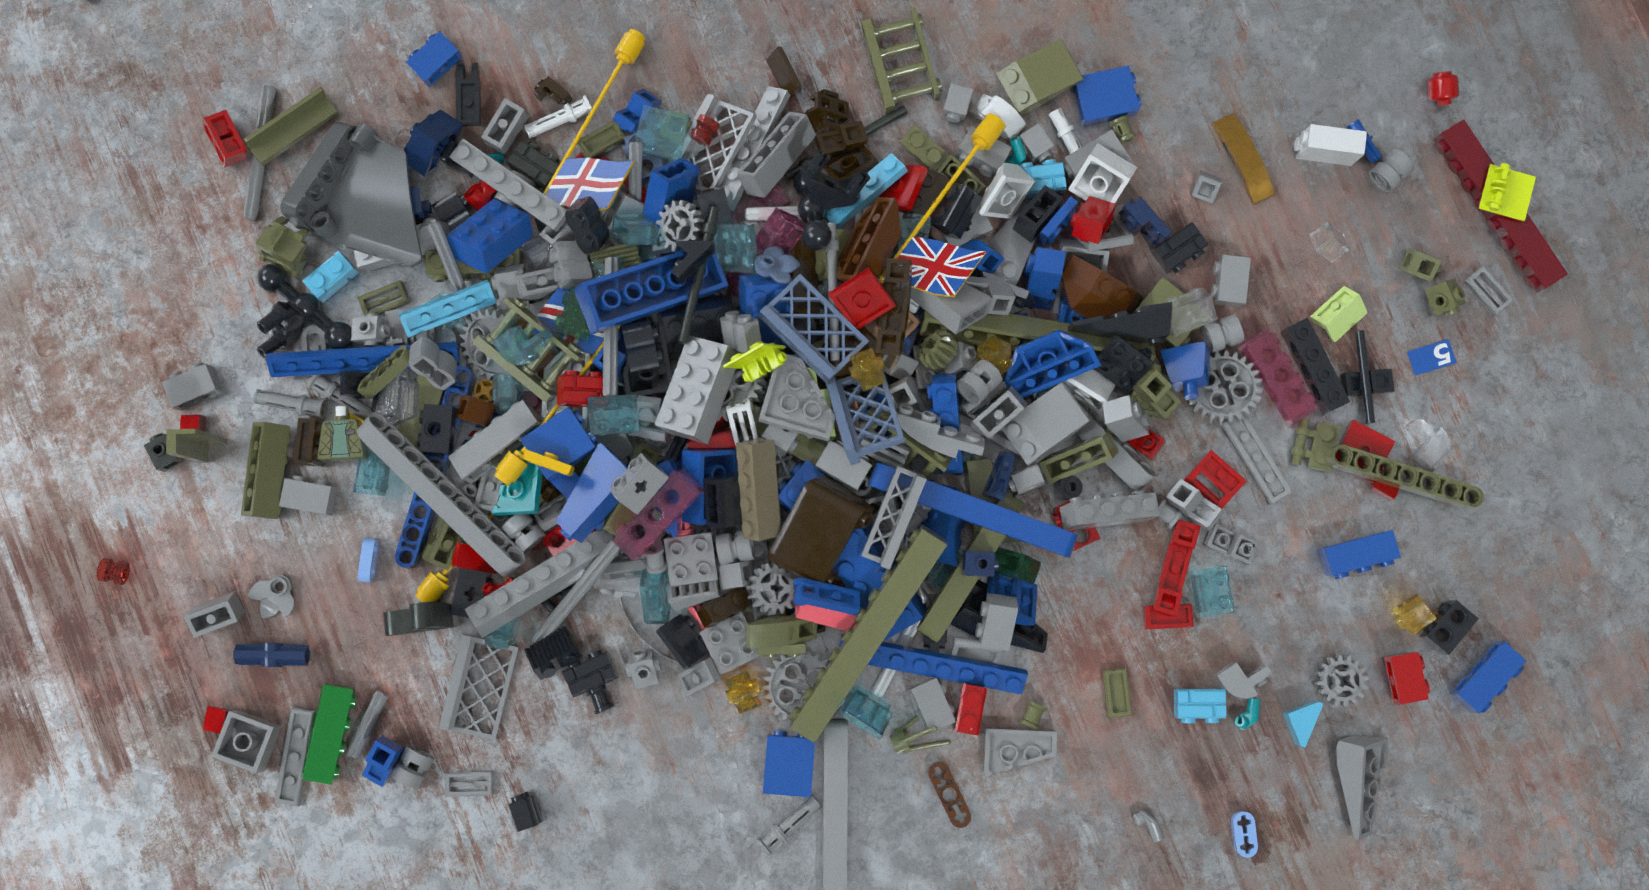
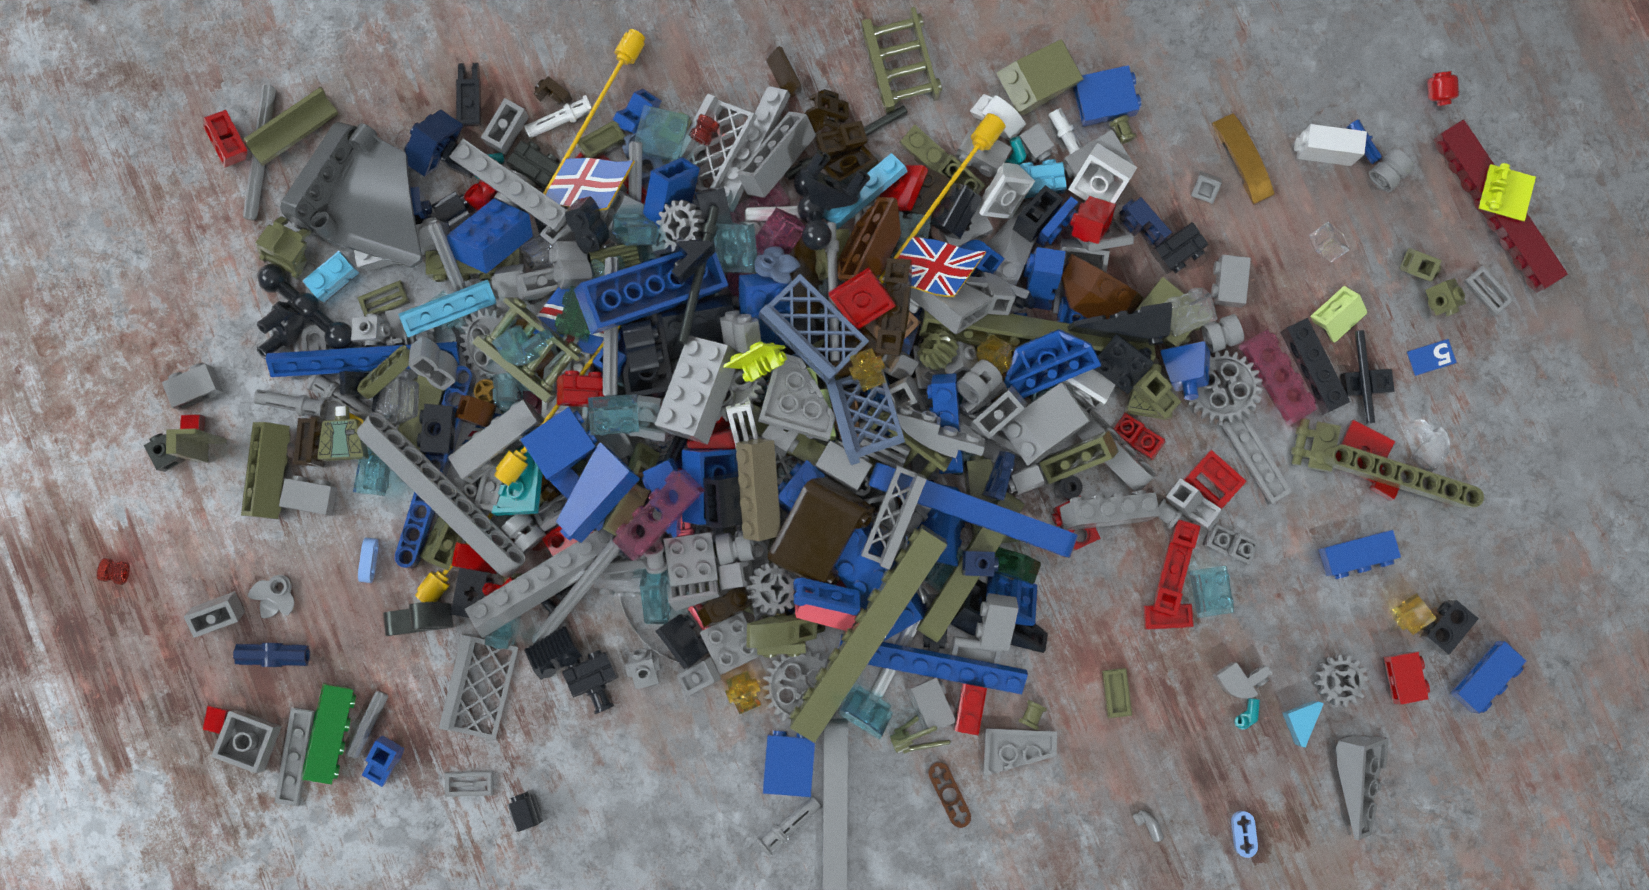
light grey wheel [391,745,435,789] -> none
blue brick [406,31,463,88] -> none
yellow plate [523,449,575,477] -> none
light grey brick [610,453,669,515] -> none
light grey brick [942,83,973,123] -> none
light grey brick [1102,395,1150,442] -> none
medium azure brick [1173,689,1226,723] -> none

